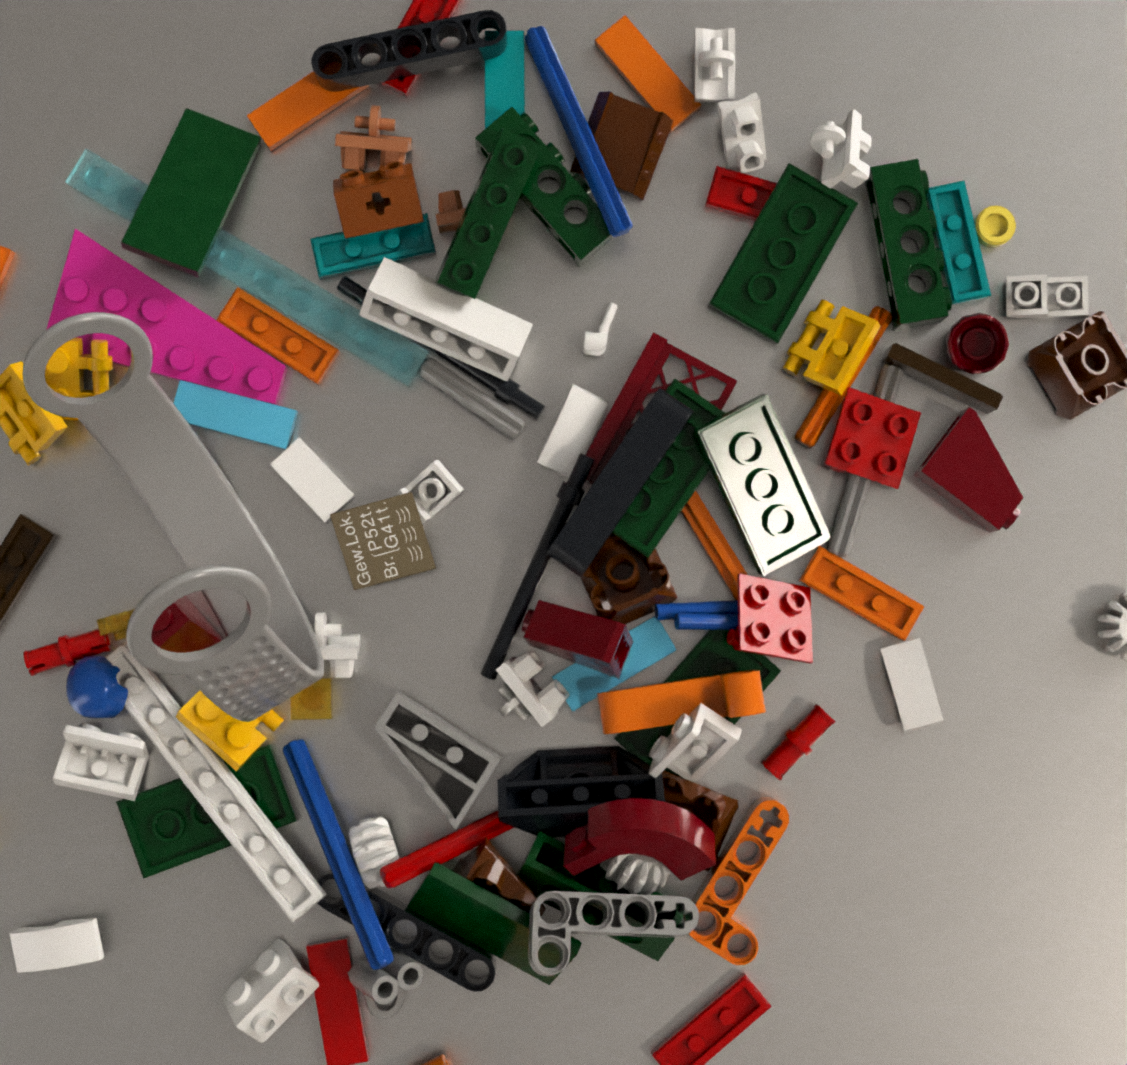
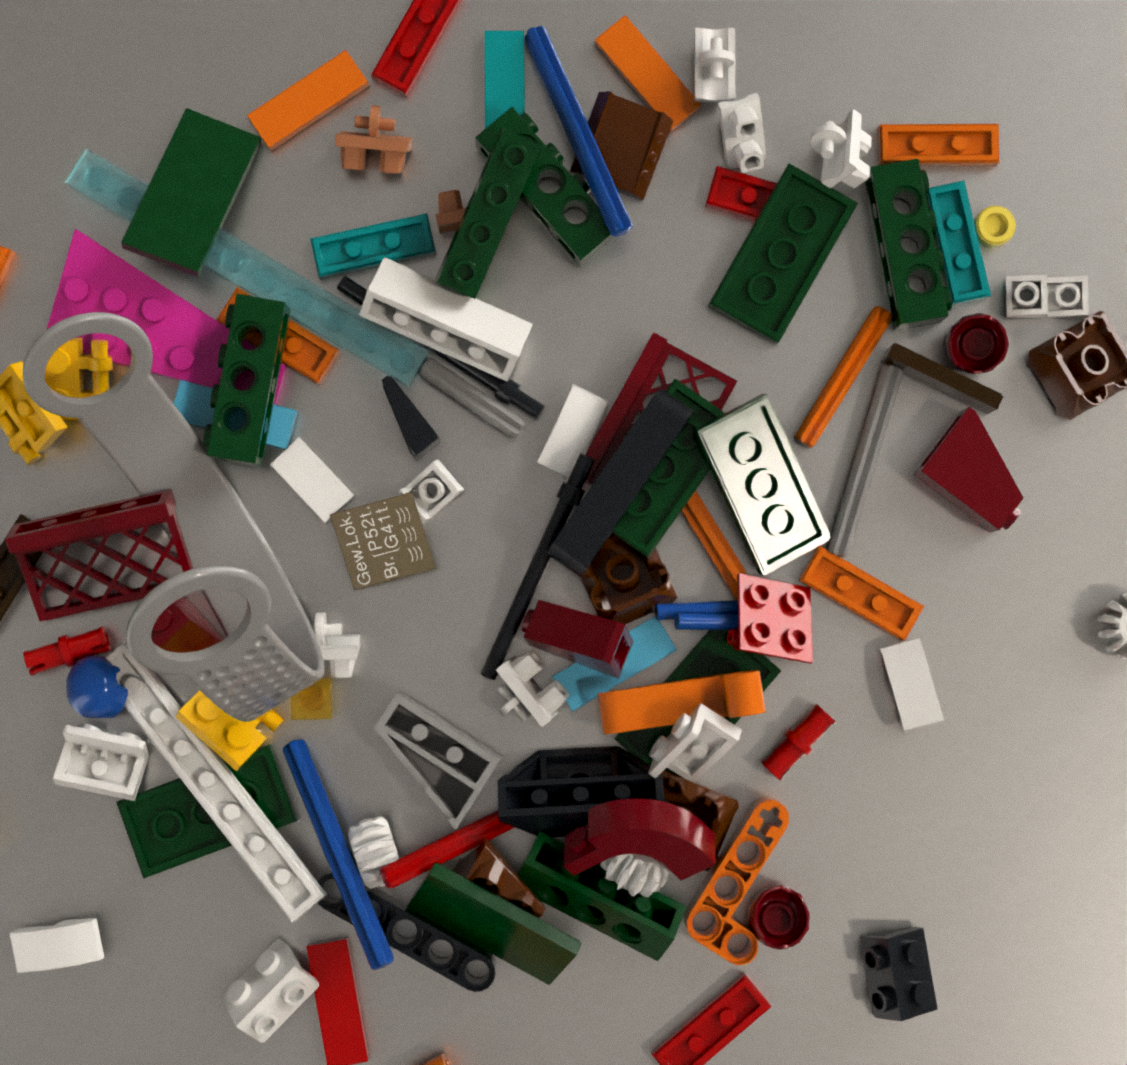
clear yellow plate [97,609,135,641] -> none
black beam [311,10,507,92] -> none
dark orange brick [333,161,424,239] -> none
light grey piece [347,948,424,1019] -> none
light grey beam [528,891,699,976] -> none
white hand [583,302,618,356] -> none
yellow plate [782,299,881,396] -> none
red hinge [825,387,921,489] -> none
none -> dark red fence [5,489,193,622]
none -> dark green brick [203,294,291,467]
none -> black slope [382,375,441,461]
none -> dark red hair [748,885,810,950]
none -> black bracket [860,927,938,1021]
none -> orange tile [877,124,1000,167]

